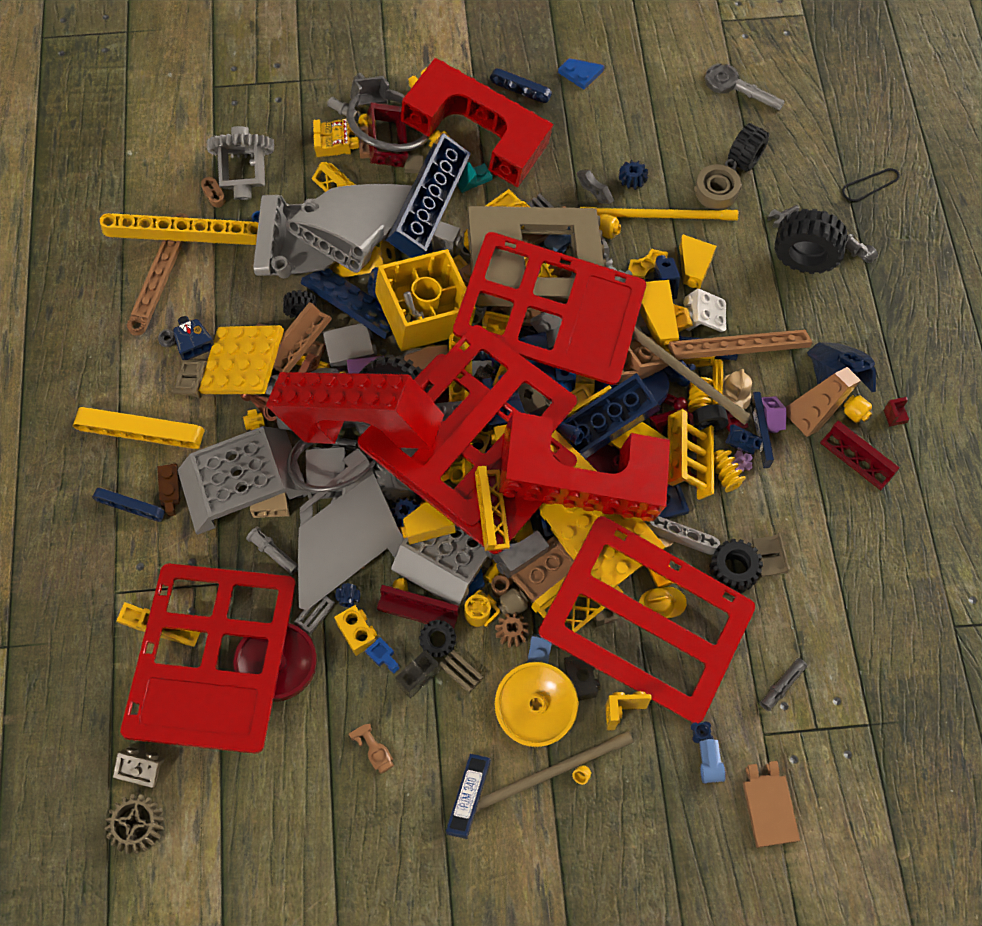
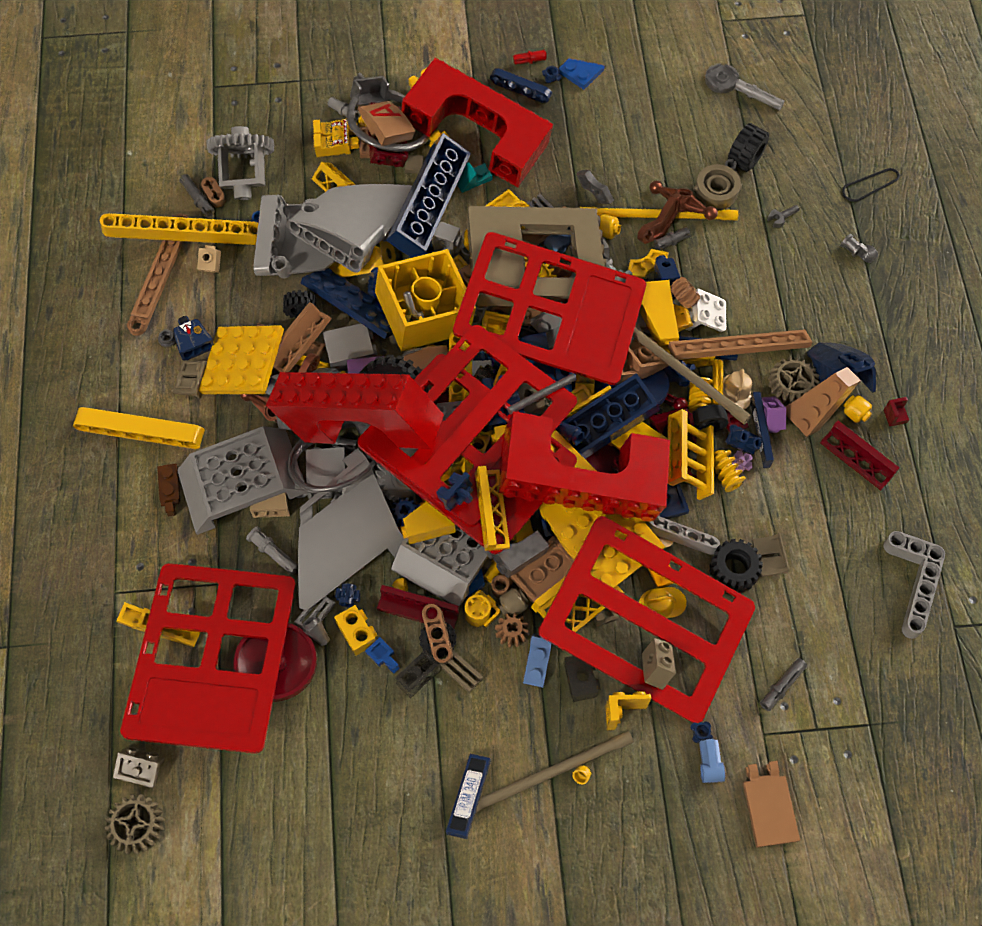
dark blue beam [92,488,166,522] -> none
yellow gear [243,409,265,430] -> none
medium nougat piece [349,724,394,774] -> none
yellow dish [495,662,578,747] -> none
dark blue gear [618,159,648,190] -> none
yellow slope [679,235,716,289] -> none
black tyre [774,209,848,274] -> none
none -> flat silver pin [179,174,215,217]
none -> tan brick [197,245,221,273]
none -> flat silver cone [302,616,330,646]
none -> medium nougat slope [358,101,415,146]
none -> medium nougat beam [422,604,453,663]
none -> dark blue hips [437,472,473,511]
none -> flat silver bar [507,373,577,414]
none -> red axle [513,49,547,65]
none -> dark blue plate [542,66,561,83]
none -> copper piece [637,181,718,244]
none -> dark tan brick [642,638,676,690]
none -> flat silver pin [654,227,690,250]
none -> medium nougat gear [670,277,700,308]
none -> dark tan gear [768,357,820,404]
none -> light grey beam [883,531,945,639]

